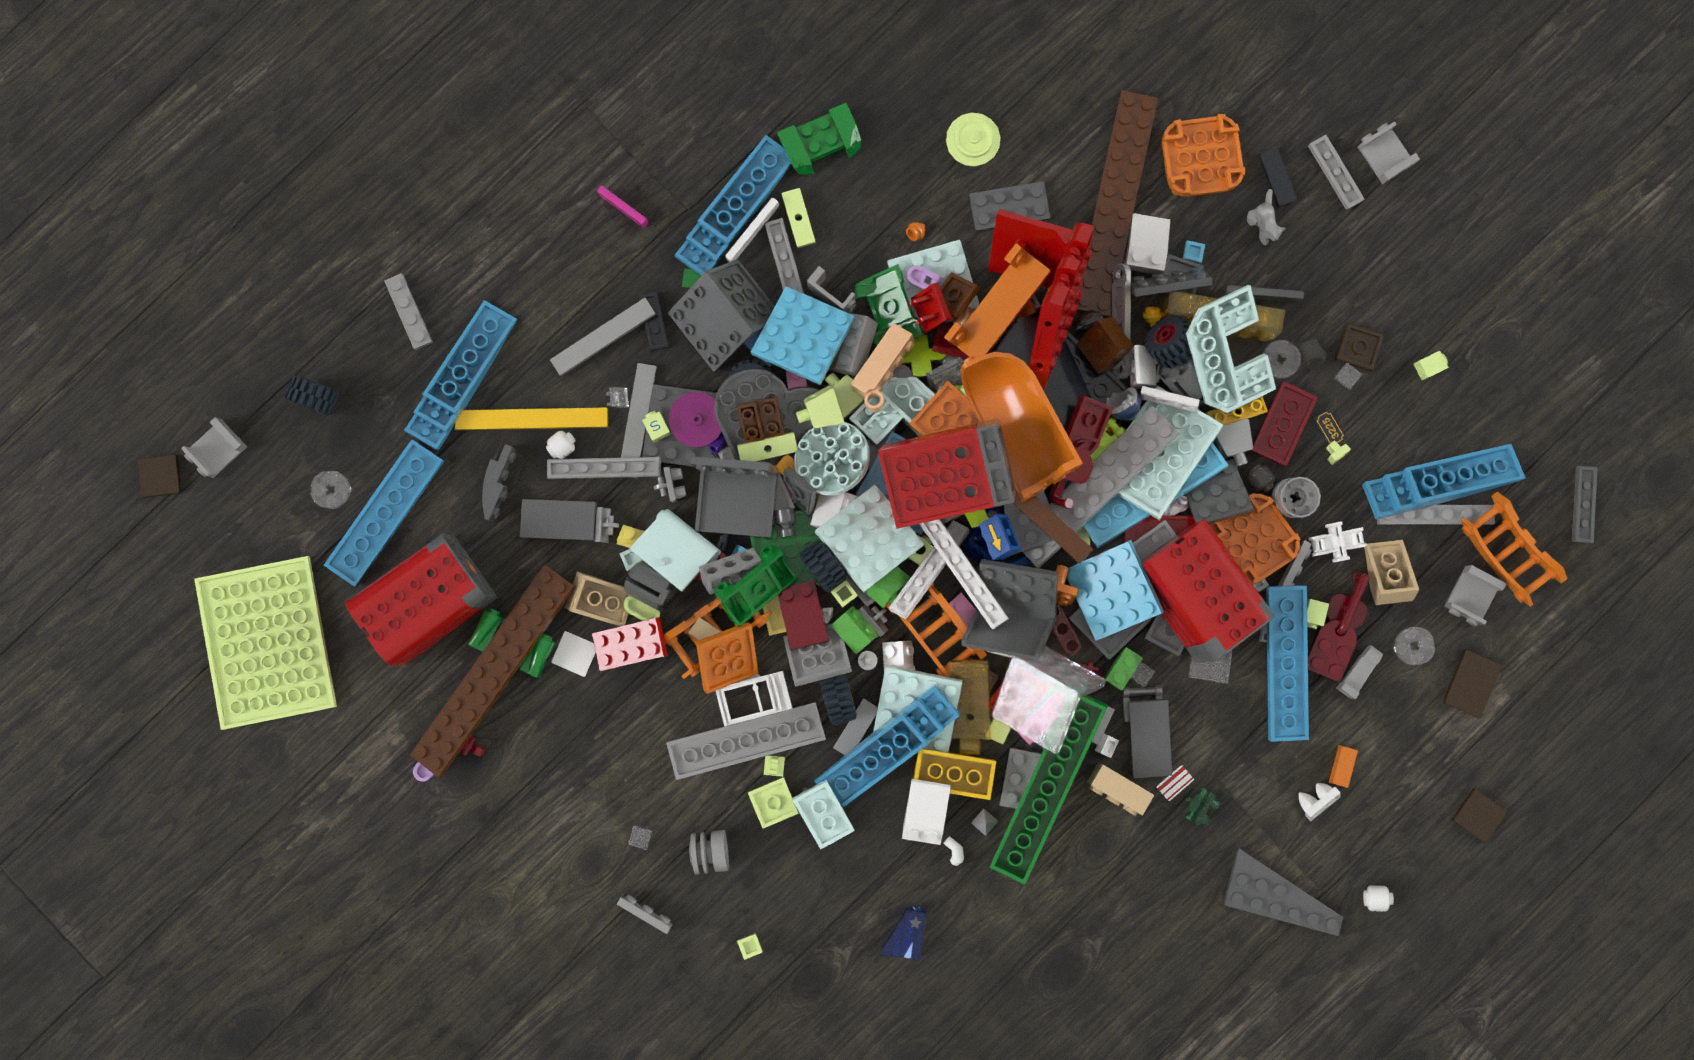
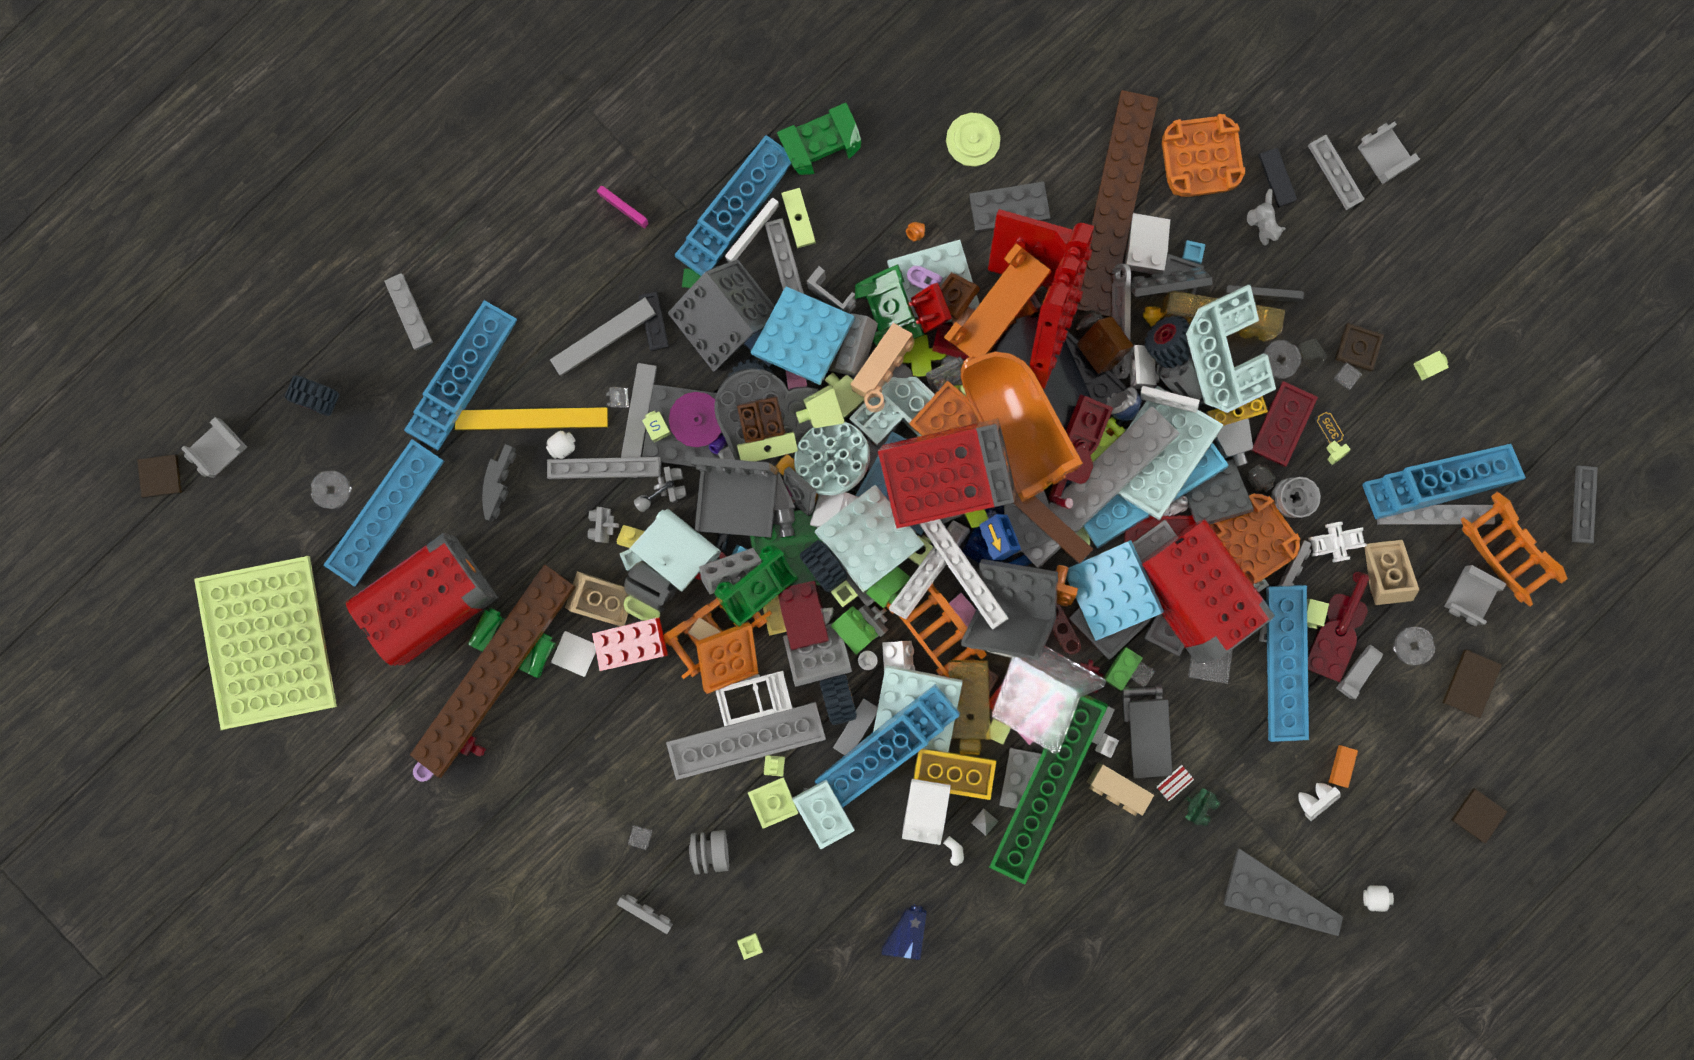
dark grey tile [520,499,597,541] -> none
none -> hinge [634,480,674,512]

